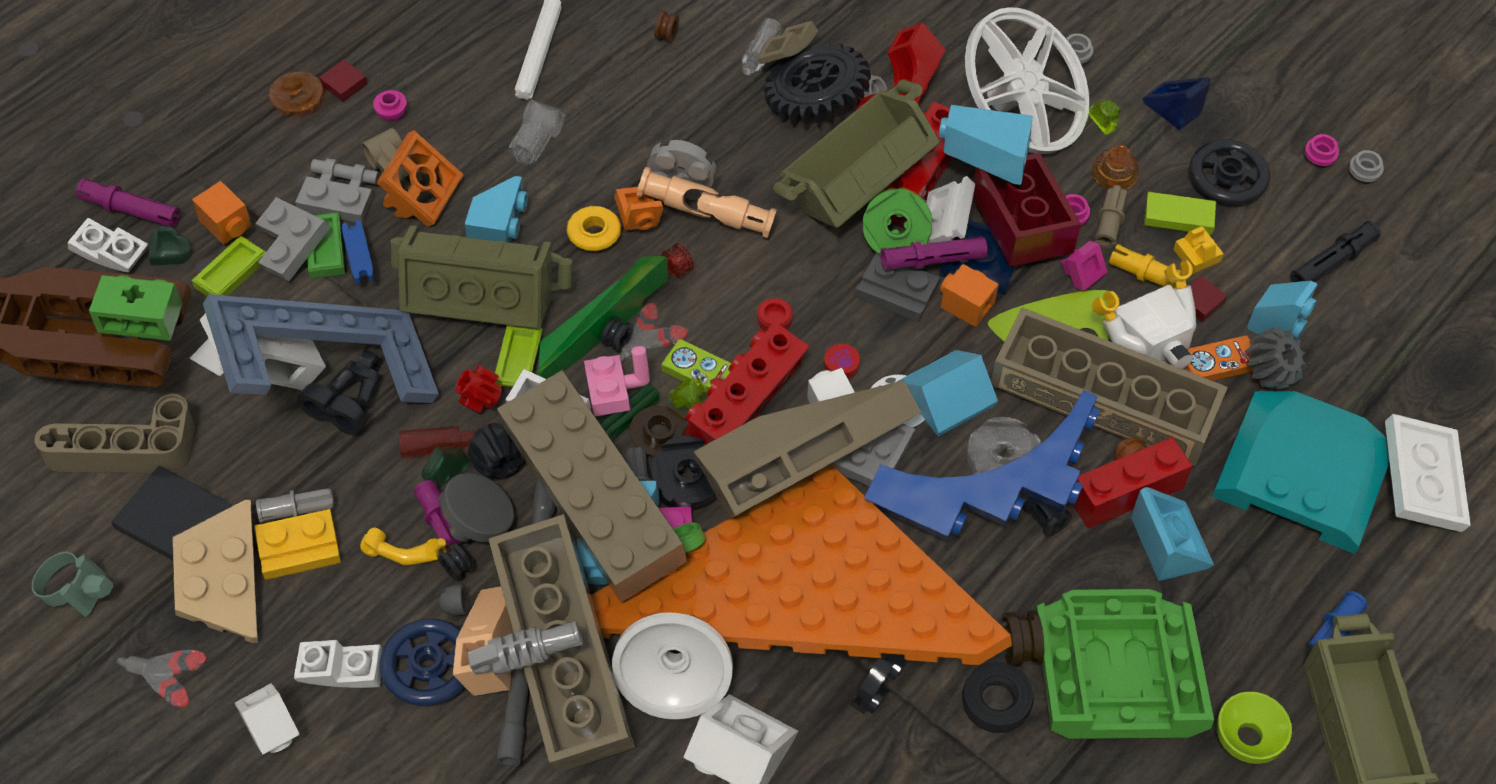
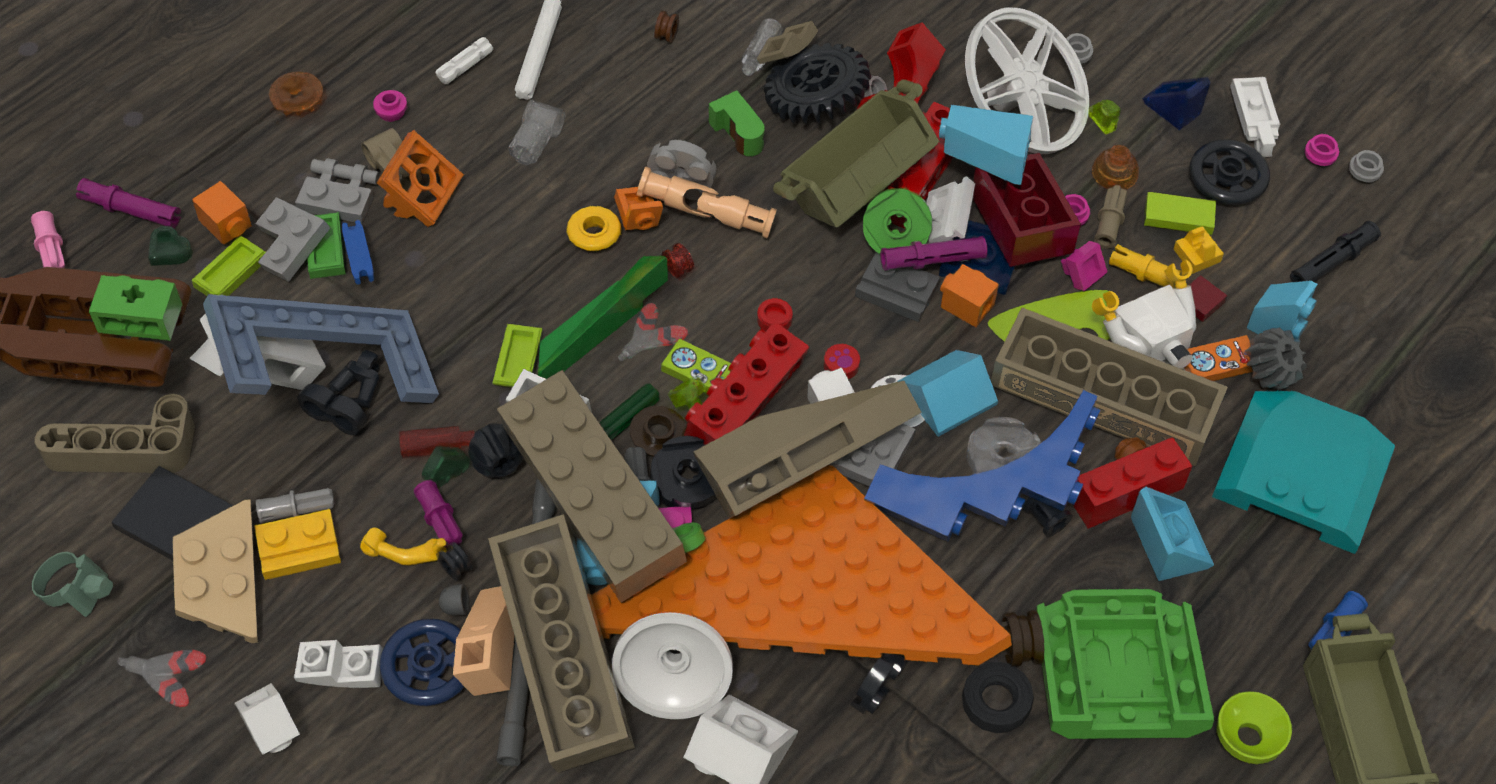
white slope [68,218,148,273] -> none
dark red tile [319,59,367,102] -> none
olive container [390,225,572,329] -> none
dark grey tile [438,473,514,542] -> none
red gear [456,365,502,413] -> none
medium azure slope [464,176,528,243] -> none
light grey hinge [468,621,583,675] -> none
bright pink plate [584,346,650,416] -> none
black bush [601,316,633,352] -> none
white plate [1385,414,1471,532] -> none
none -> bright pink axle [31,211,65,268]
none -> white axle [436,37,493,85]
none -> bright green leg [709,90,764,156]
none -> white hinge [1230,77,1280,157]

